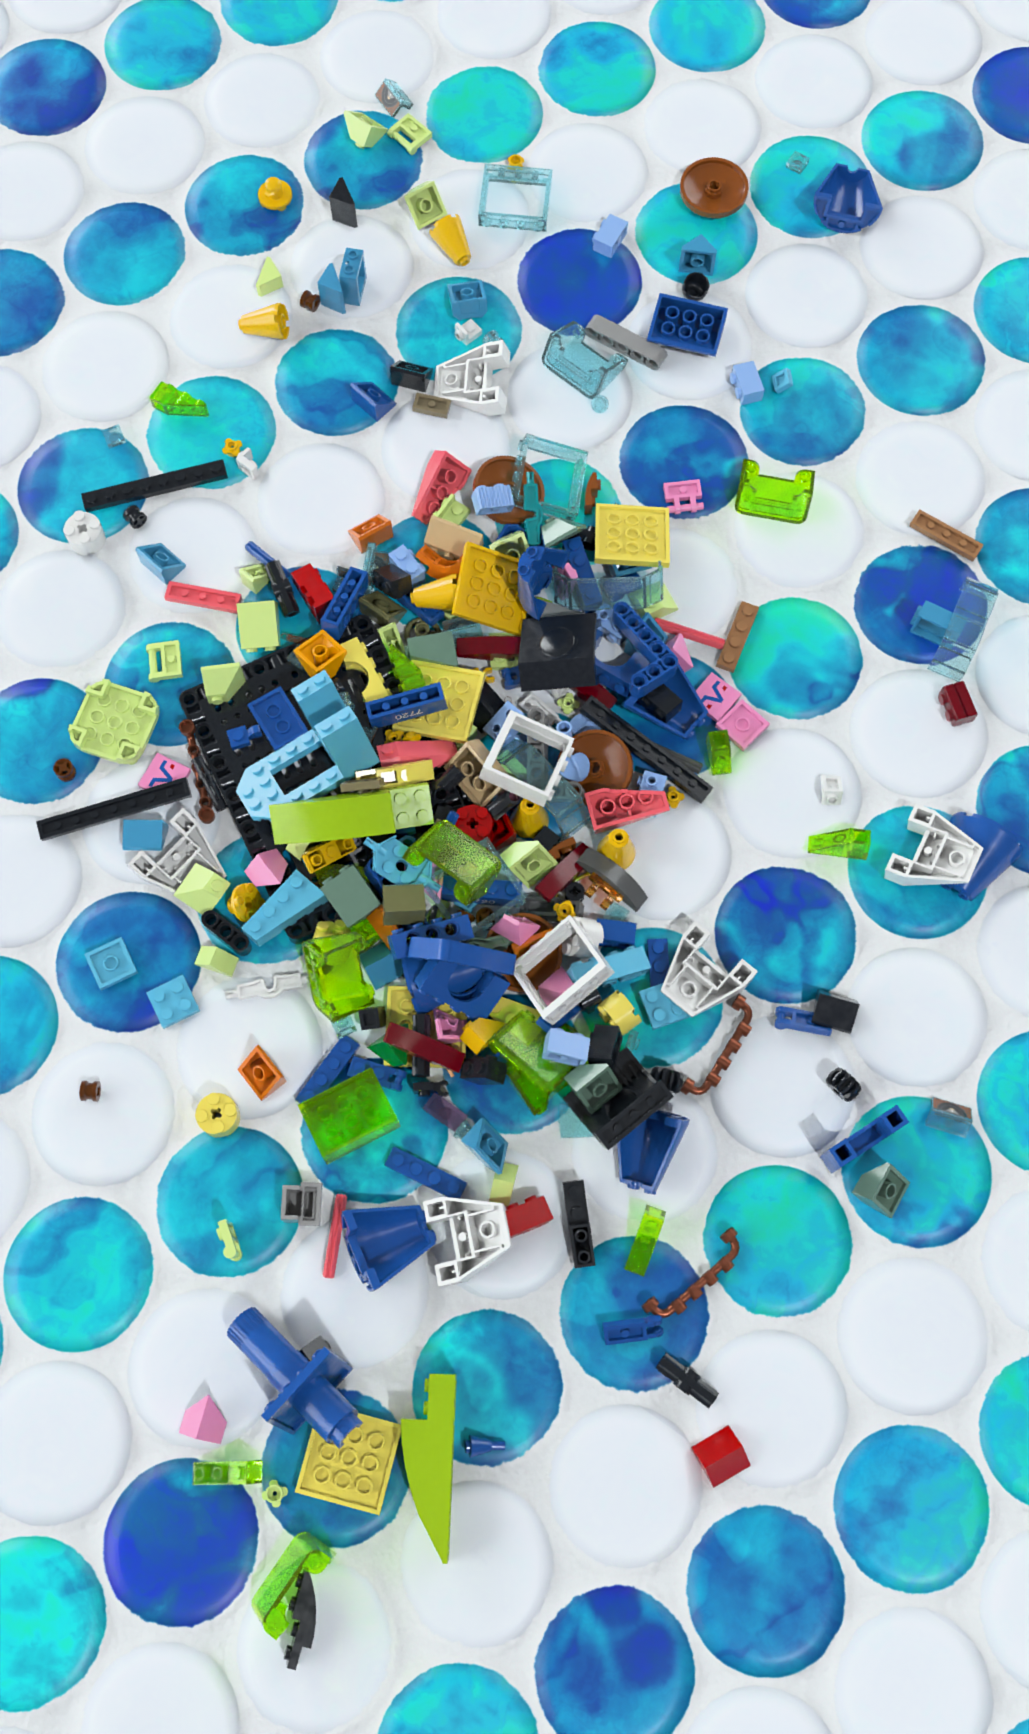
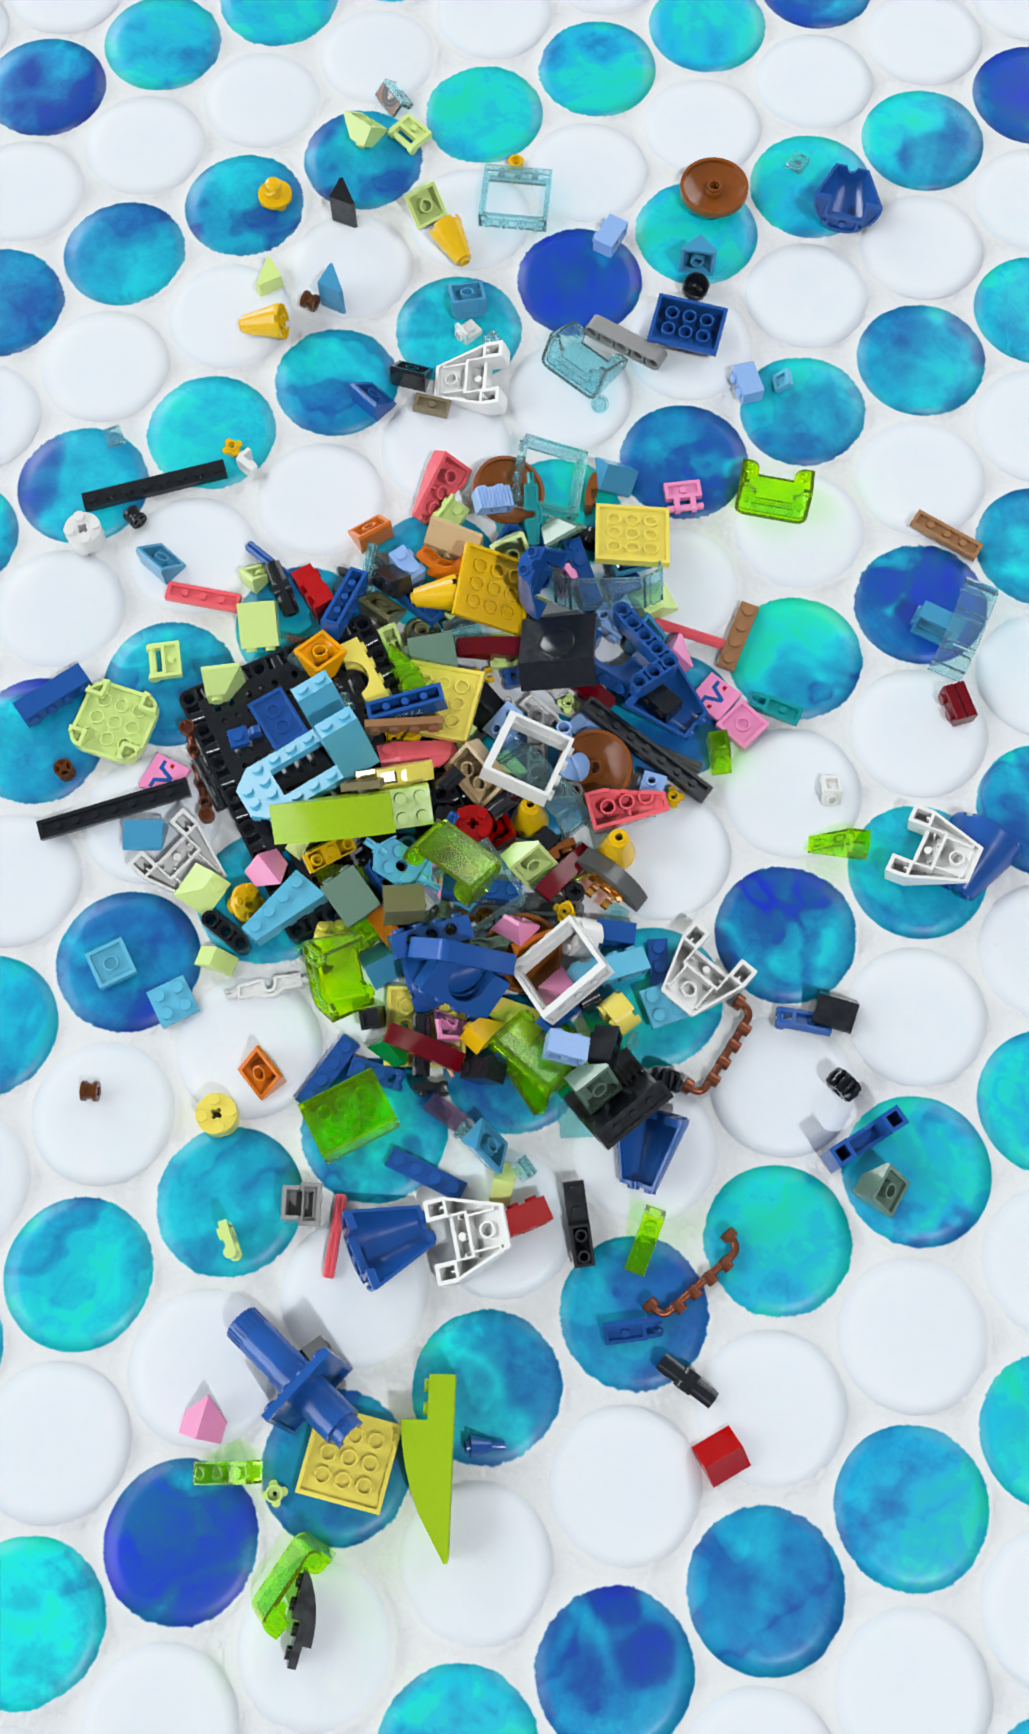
clear neon green slope [150,381,209,417] -> none
clear light blue plate [331,1013,357,1039] -> none
dark azure window [339,247,367,306] -> none
clear light blue panel [925,1097,973,1138] -> none
none -> blue brick [12,663,93,728]
none -> medium nougat plate [364,716,443,736]
none -> clear light blue slope [510,1154,538,1182]
none -> dark azure slope [595,457,639,498]
none -> teal hinge [748,691,804,727]

